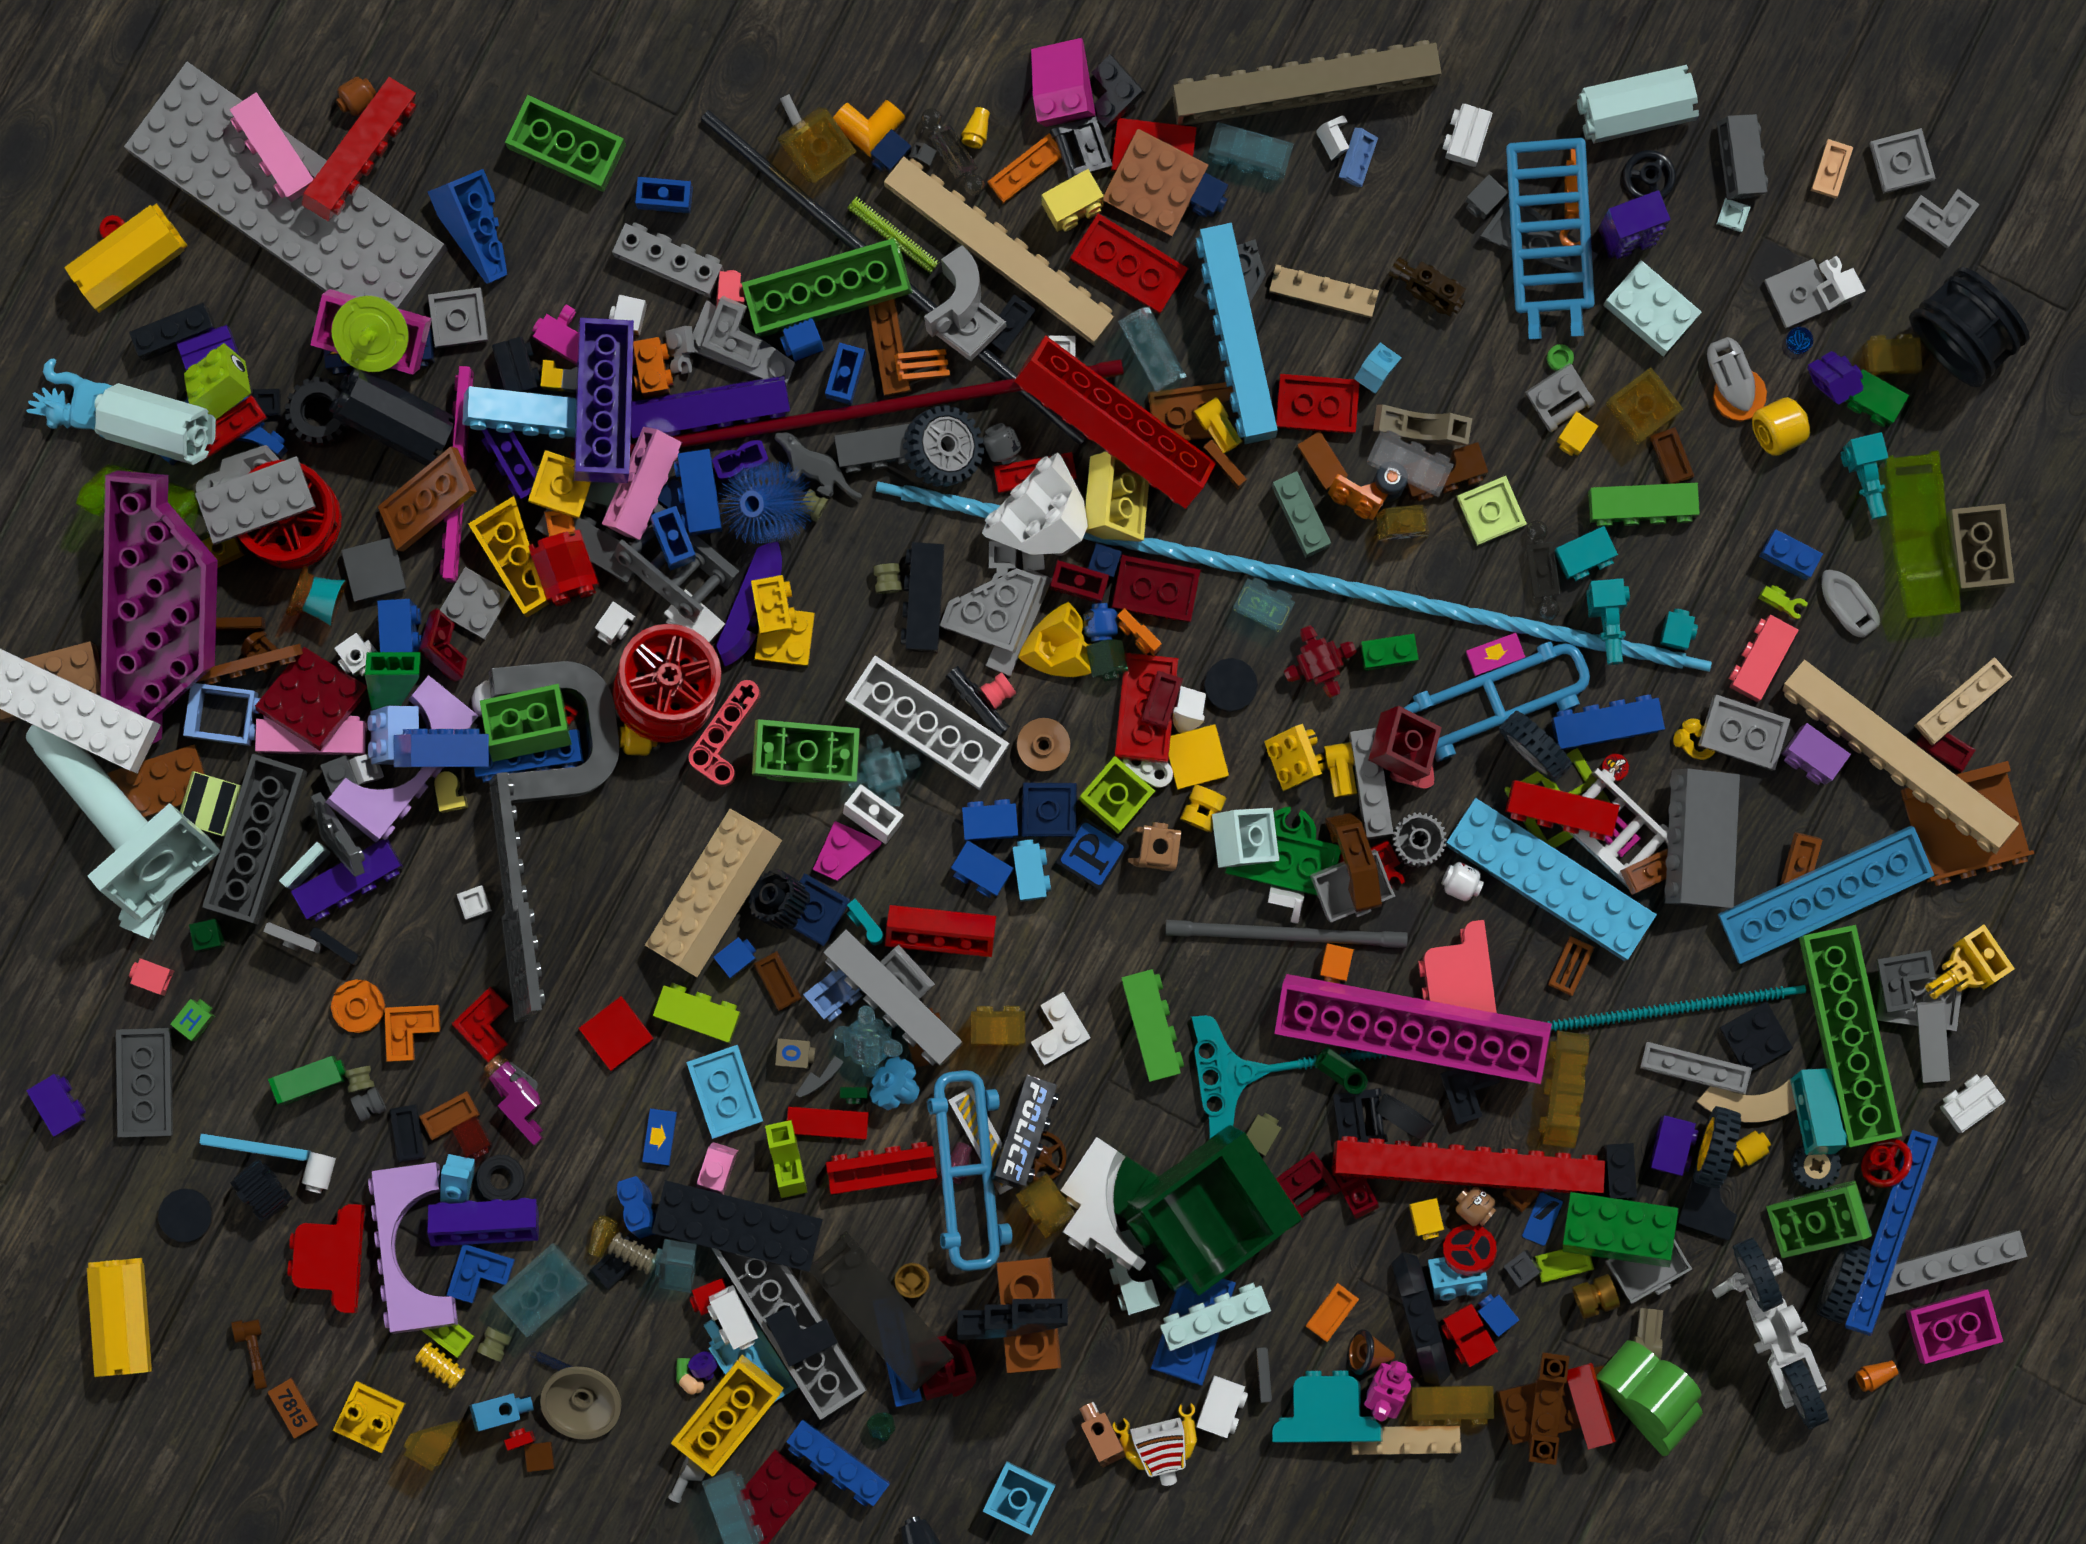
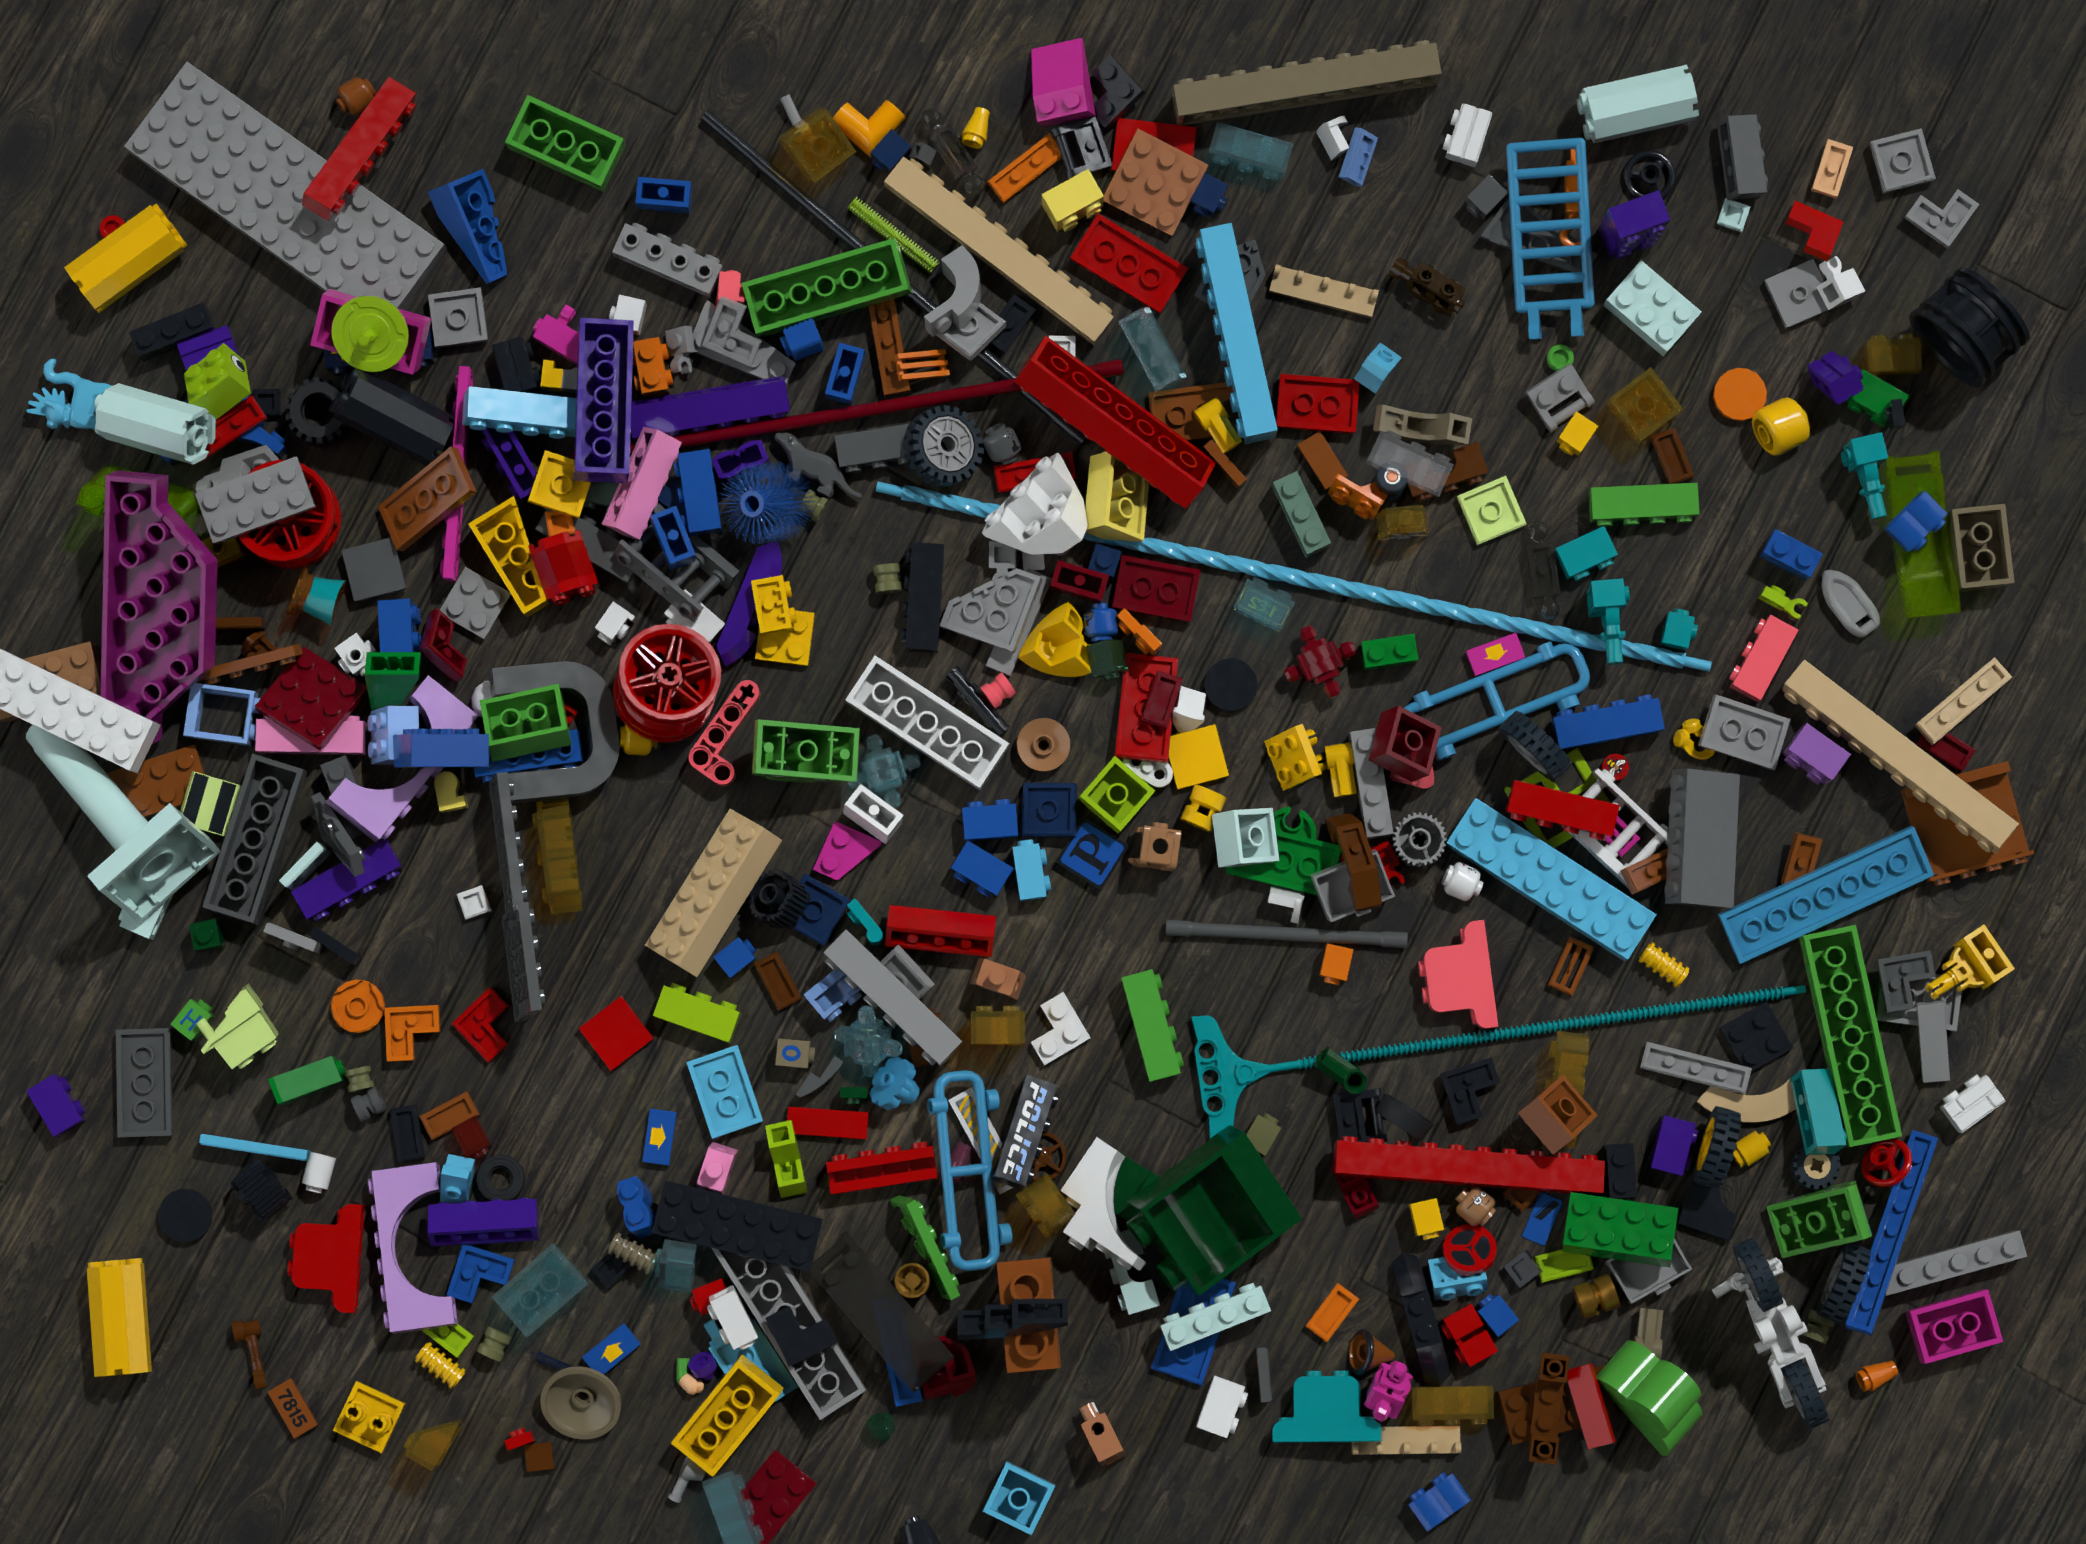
coral brick [129,958,174,996] -> none
bright pink brick [230,92,313,202] -> none
white plate [349,754,384,785] -> none
dark azure torso [469,1393,534,1431] -> none
magenta plate [483,1055,544,1146] -> none
clear yellow cone [587,1215,619,1257] -> none
blue brick [786,1419,890,1507] -> none
torso [1113,1403,1197,1486] -> none
dark pink brick [1274,974,1552,1084] -> none
dark red plate [1276,1151,1341,1219] -> none
light grey piece [1707,337,1755,411] -> none
clear blue tile [1786,327,1813,354] -> none
none -> yellowish green piece [196,983,278,1069]
none -> clear yellow brick [532,798,583,914]
none -> blue tile [582,1323,641,1374]
none -> bright green wing [890,1195,960,1300]
none -> nougat torso [969,958,1026,1000]
none -> blue brick [1407,1472,1471,1531]
none -> dark orange slope [1518,1074,1598,1154]
none -> yellow piece [1639,942,1689,988]
none -> red tile [1785,201,1843,262]
none -> olive wheel [1801,1309,1835,1345]
none -> black plate [1884,399,1905,430]
none -> blue brick [1884,491,1948,552]

